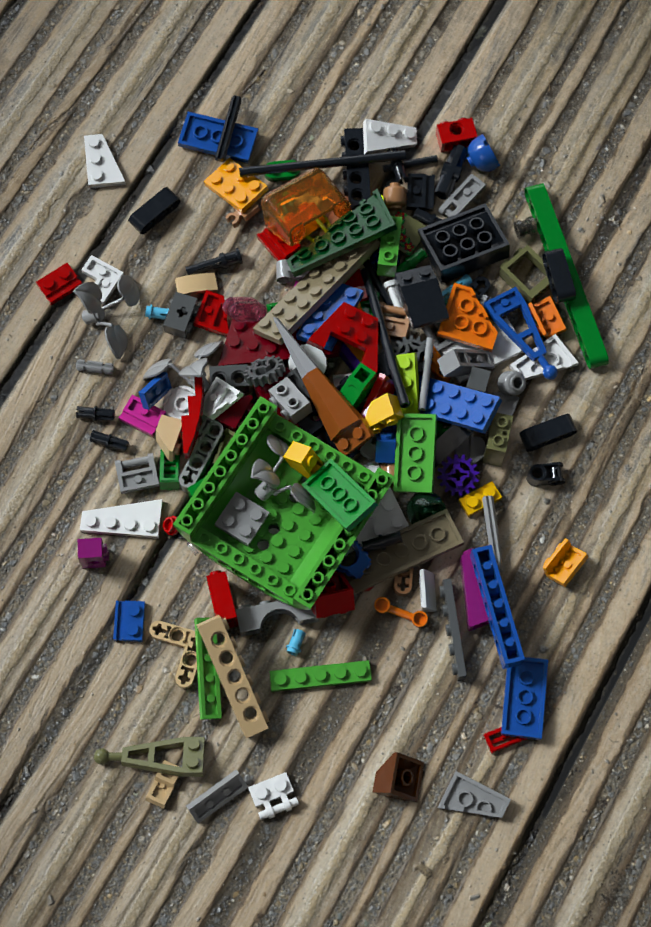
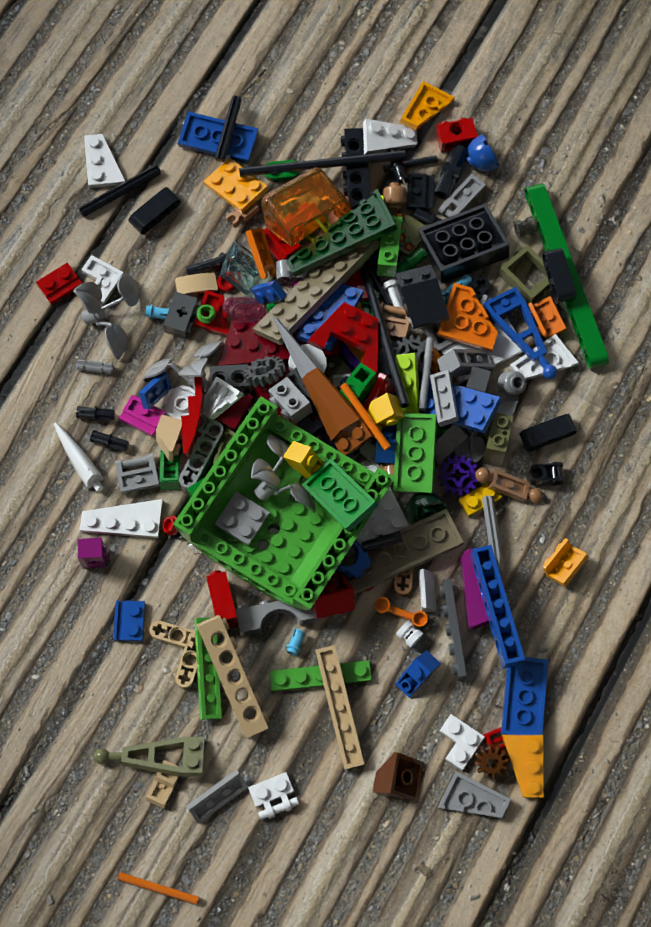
none -> white piece [54,423,104,492]
none -> black axle [78,165,161,217]
none -> orange bar [118,872,199,905]
none -> bright green plate [197,305,216,323]
none -> red tile [217,273,236,293]
none -> clear light blue slope [220,241,259,295]
none -> orange hinge [246,228,276,279]
none -> blue plate [250,280,287,305]
none -> tan plate [315,645,364,769]
none -> orange bar [340,383,391,451]
none -> blue slope [395,650,441,698]
none -> white wheel [396,620,424,648]
none -> light orange wing [400,81,455,131]
none -> light grey plate [430,369,459,427]
none -> white plate [439,714,485,771]
none -> reddish brown gear [474,743,509,779]
none -> medium nougat plate [475,467,543,503]
none -> light orange wing [502,735,544,797]

